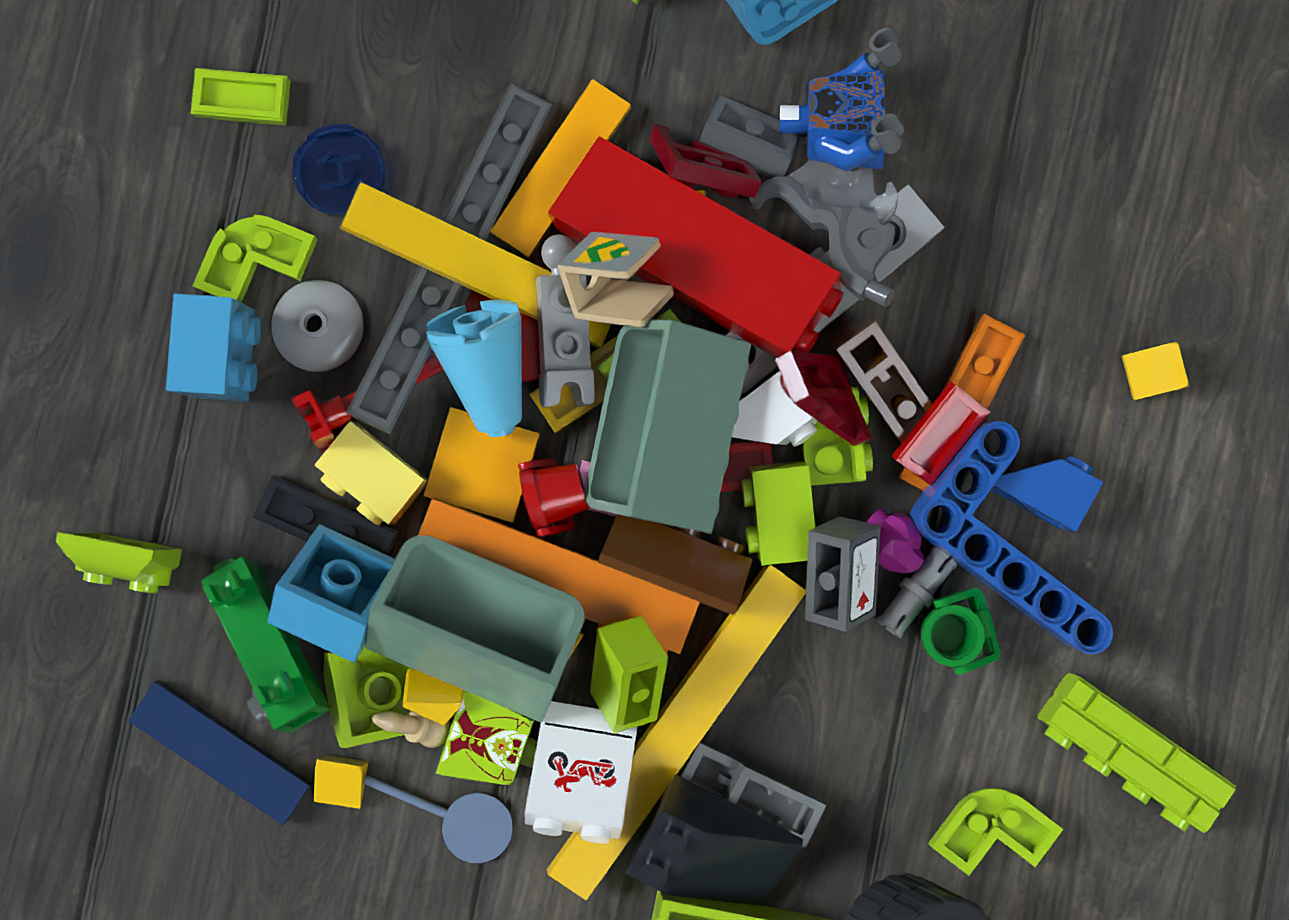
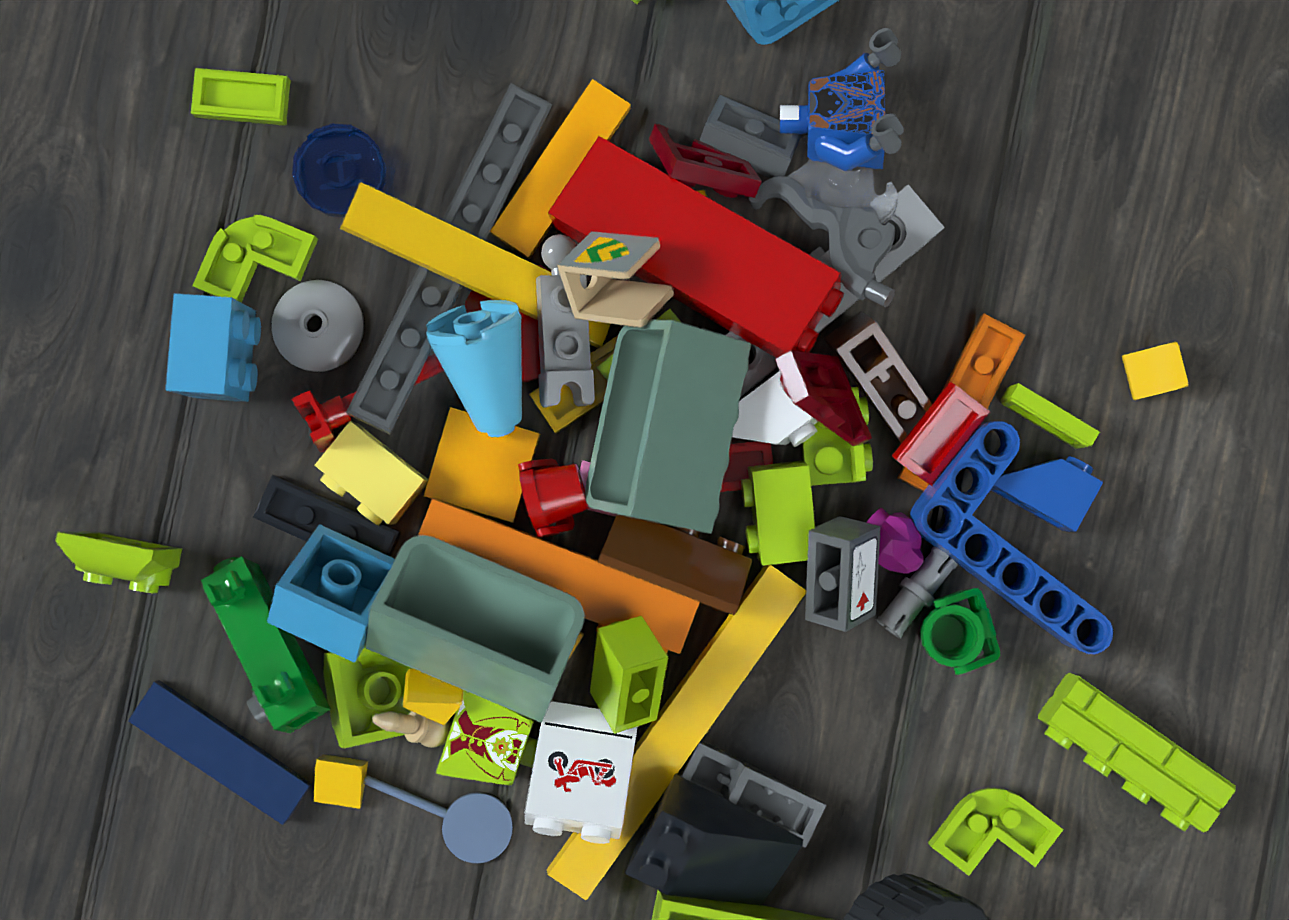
none -> lime tile [1000,383,1100,449]

